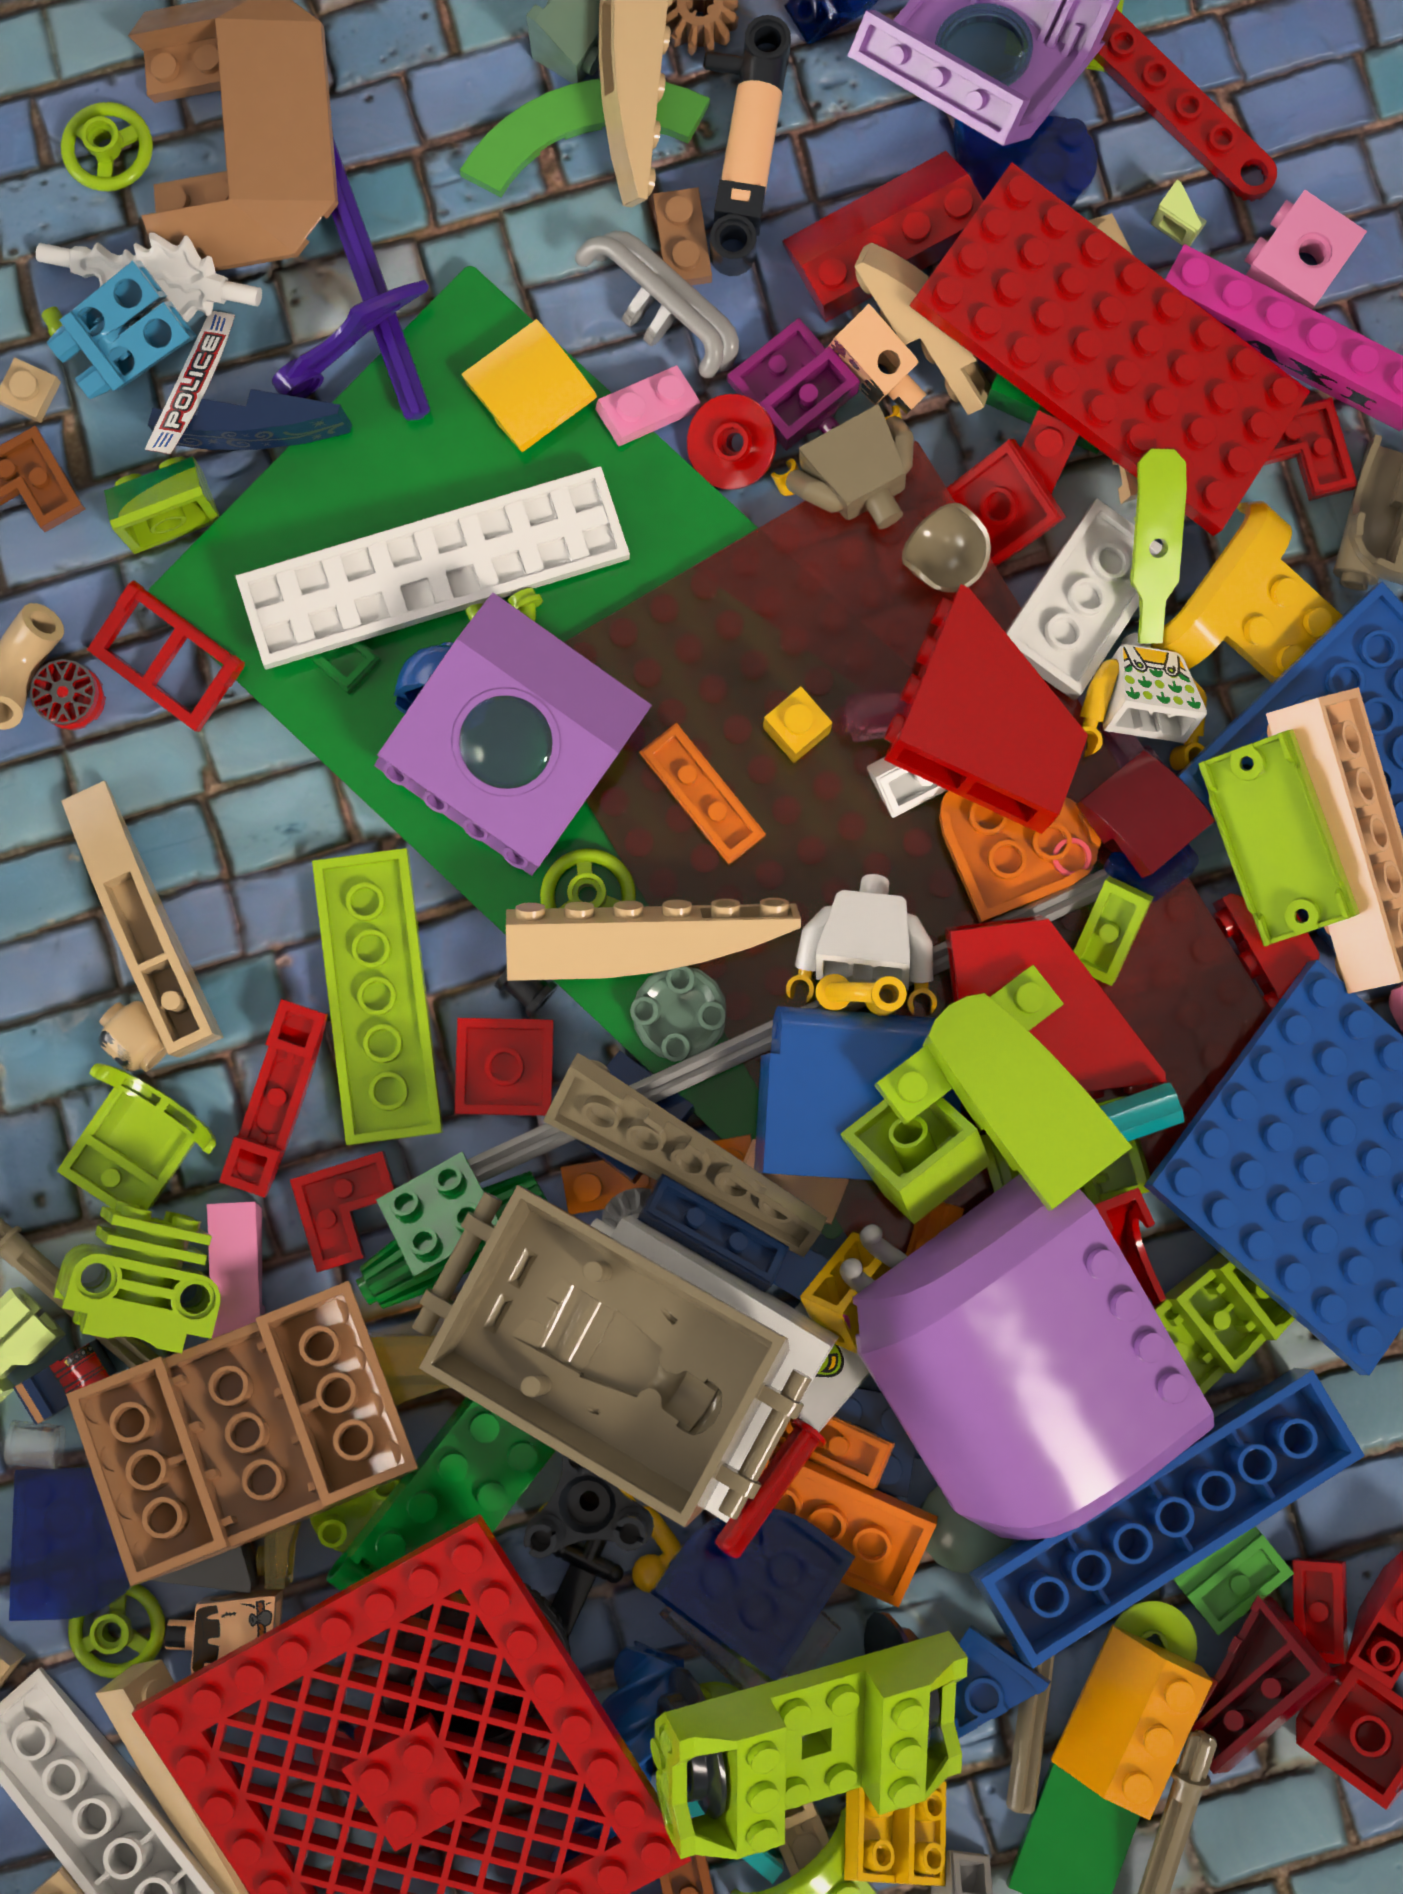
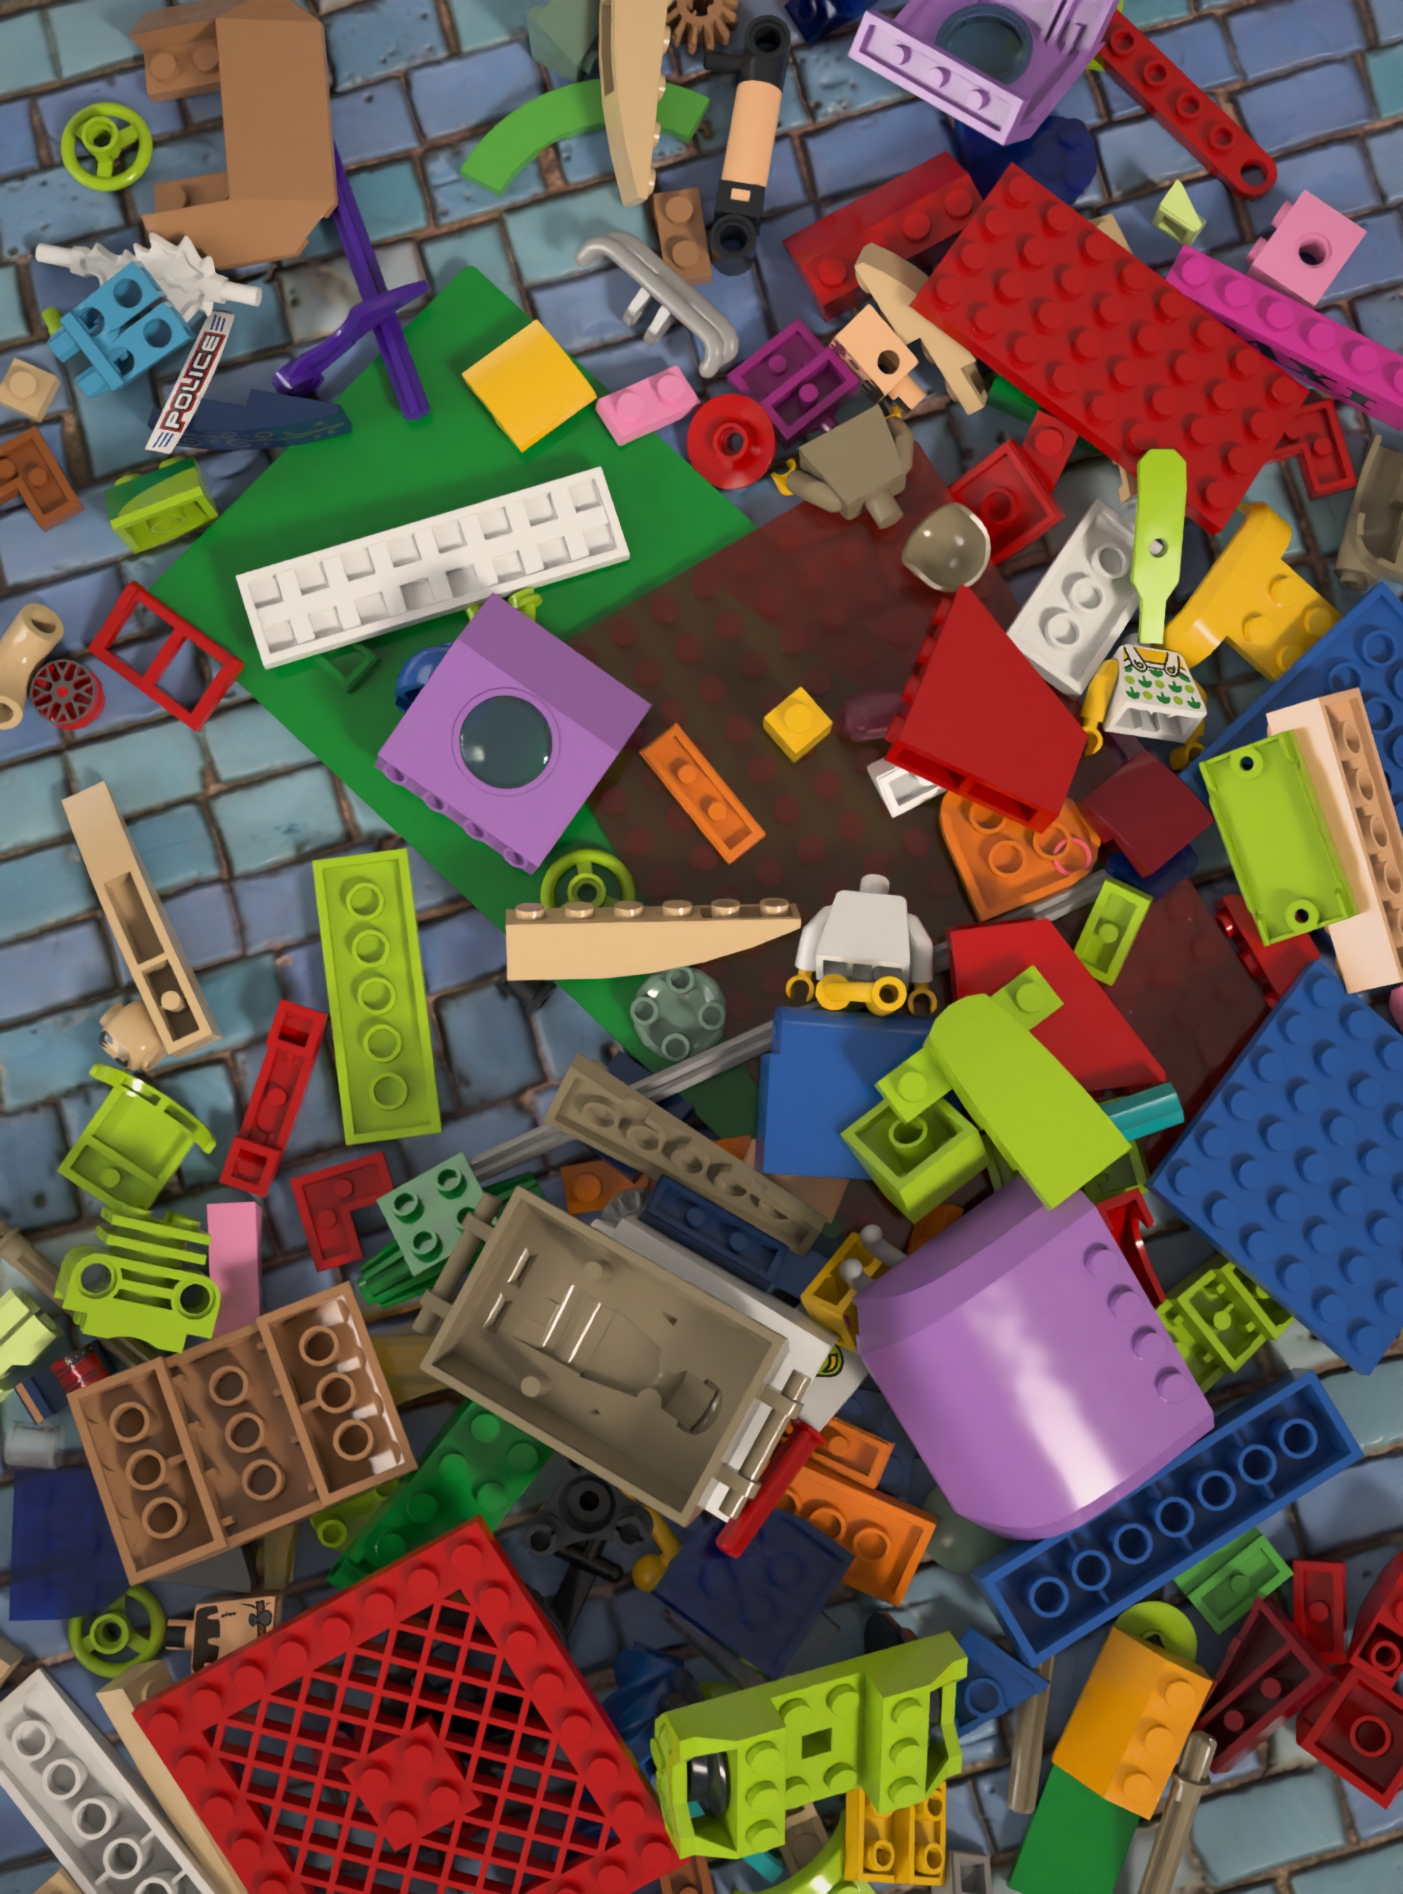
red plate [455,1018,554,1116] -> none

